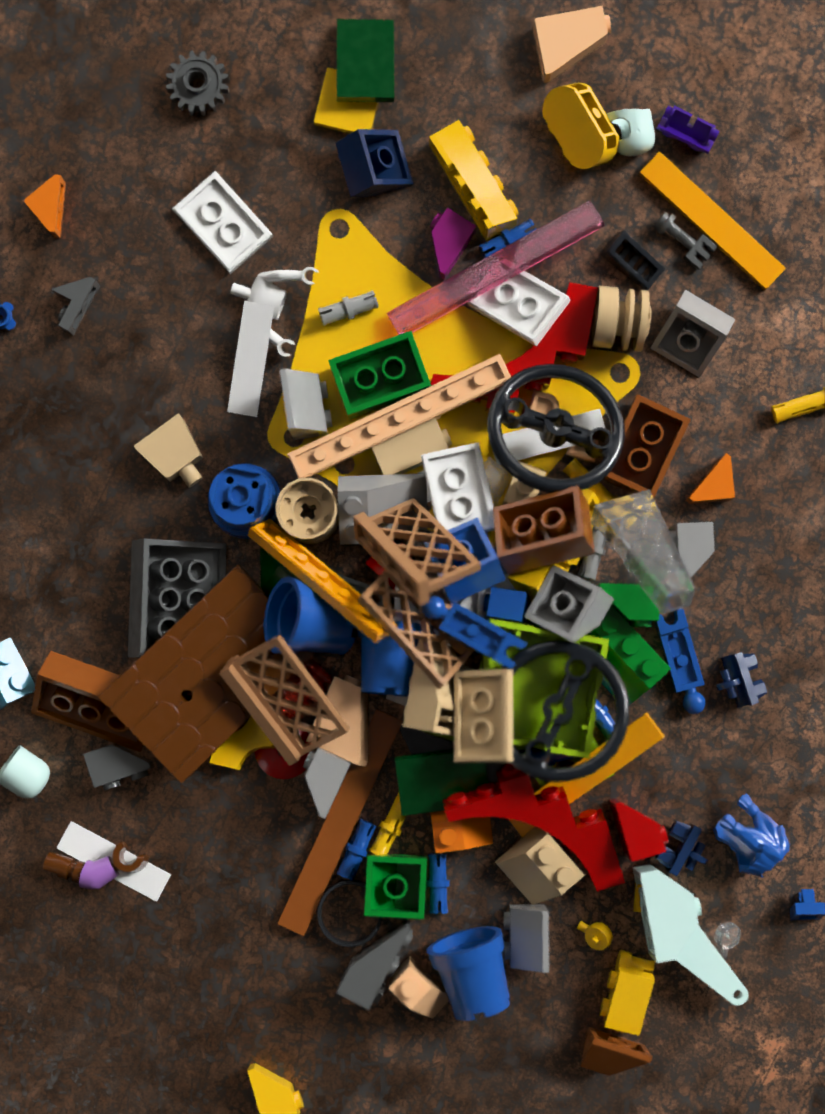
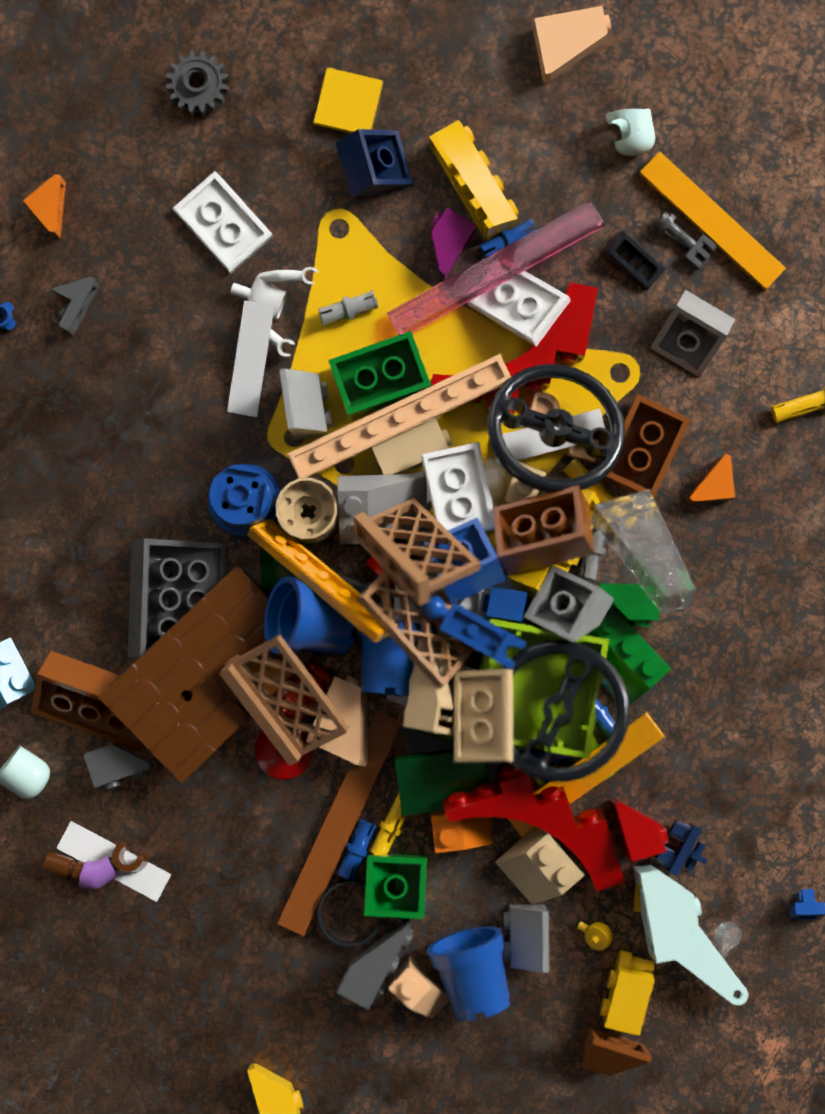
tan torso [134,413,203,488] -> none
yellow tile [210,716,275,771] -> none
light grey slope [303,747,352,818] -> none
dark green tile [337,19,395,103] -> none
blue pin [427,853,450,914] -> none
yellow brick [542,83,619,169] -> none
tan wheel [591,285,651,352] -> none
blue plate [654,607,706,714] -> none
dark purple hinge [656,105,720,154] -> none
light grey slope [665,522,715,586] -> none
blue piece [713,794,790,878] -> none
dark blue hips [716,652,767,708] -> none

